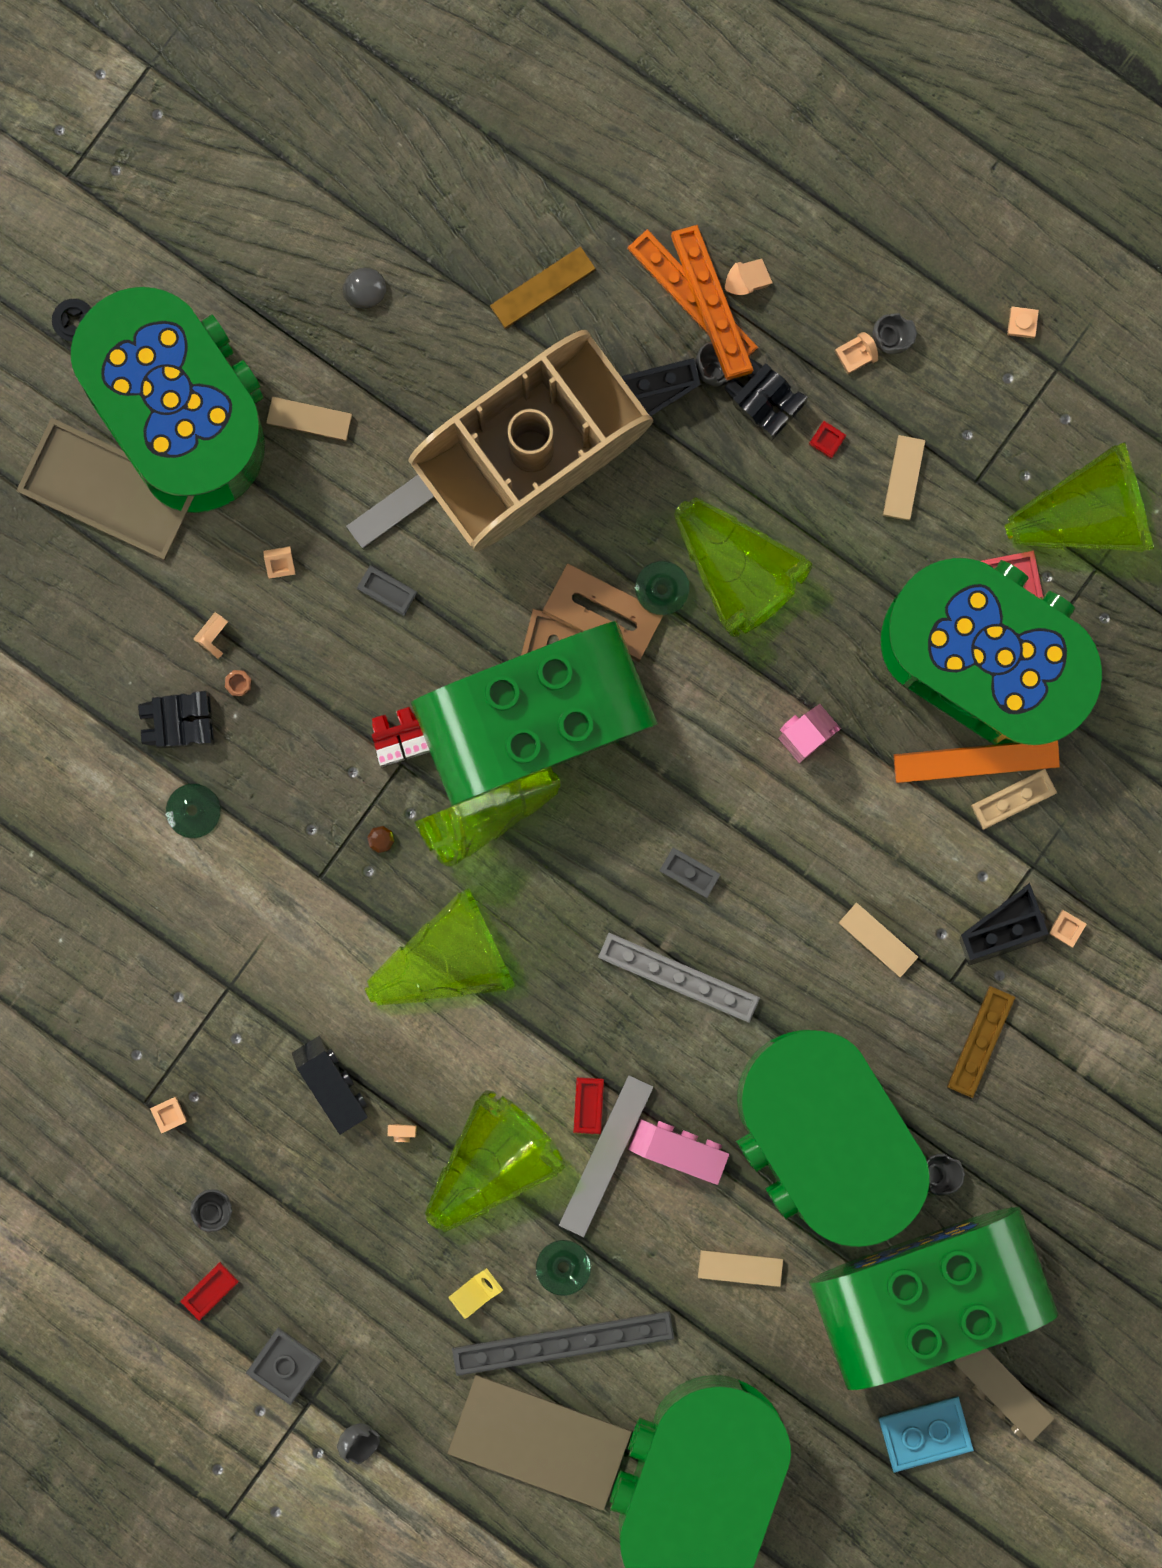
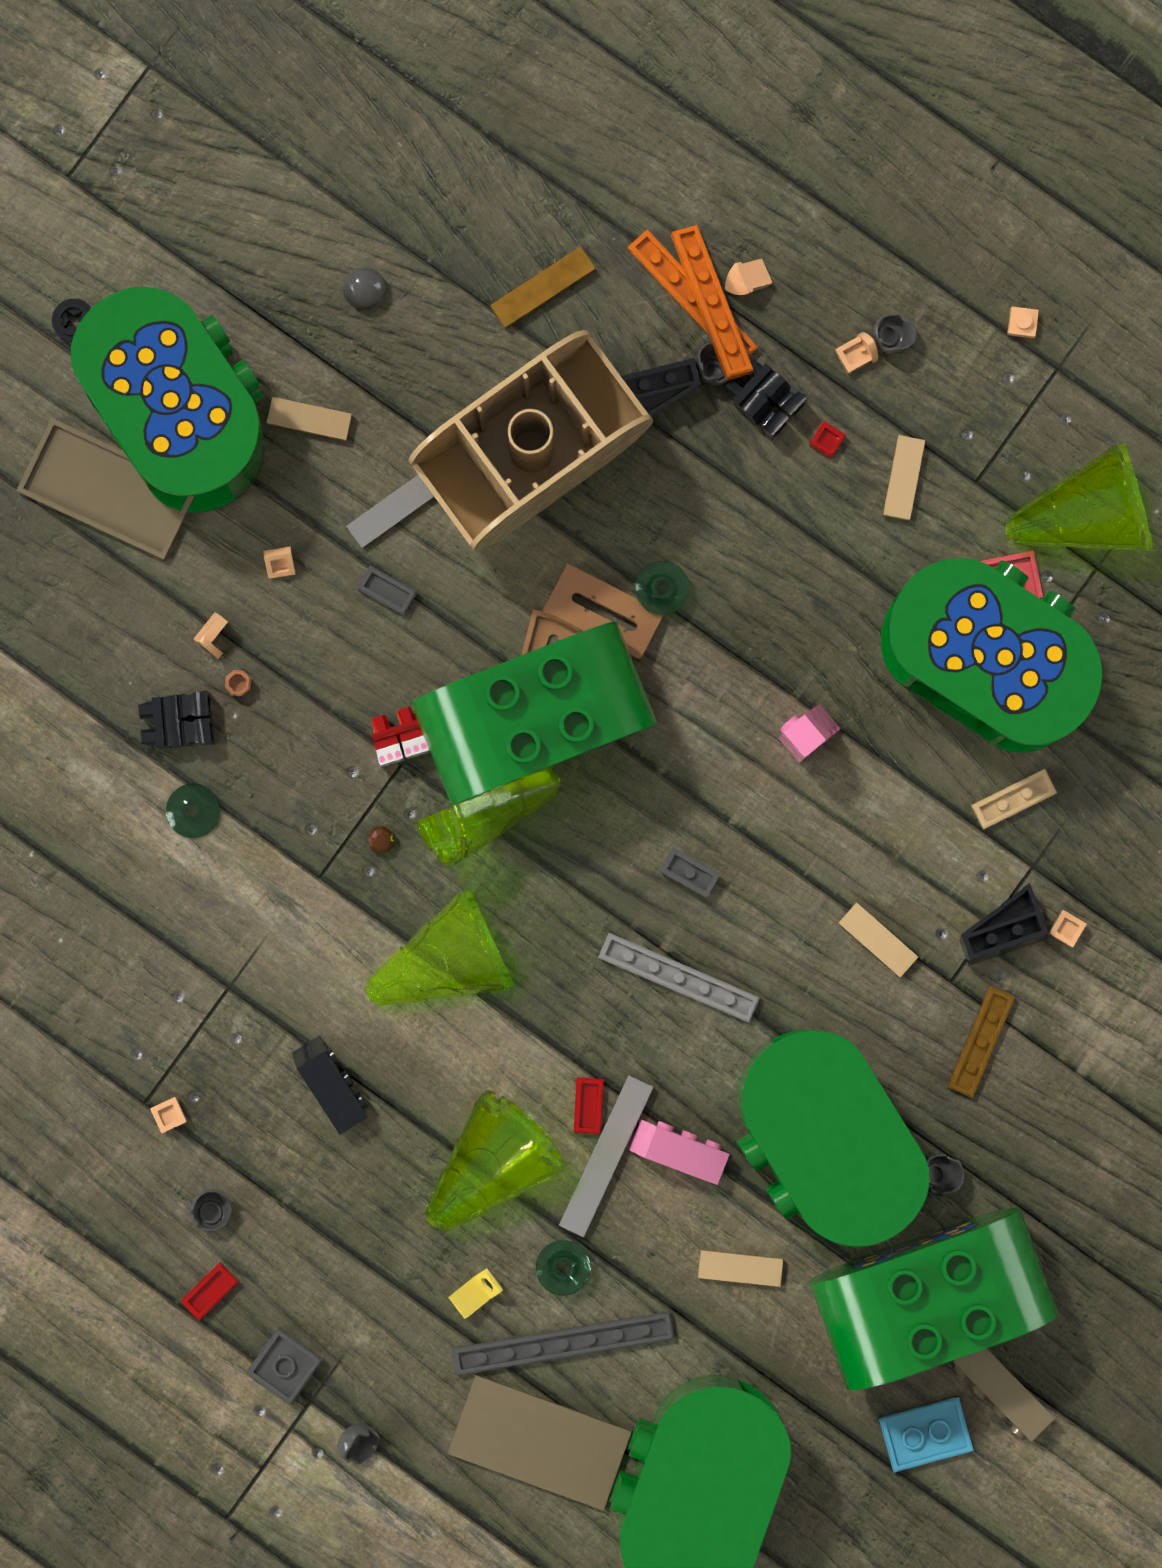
light nougat plate [388,1124,417,1142] -> none
clear neon green cone [674,497,812,637] -> none
orange tile [893,740,1060,783] -> none

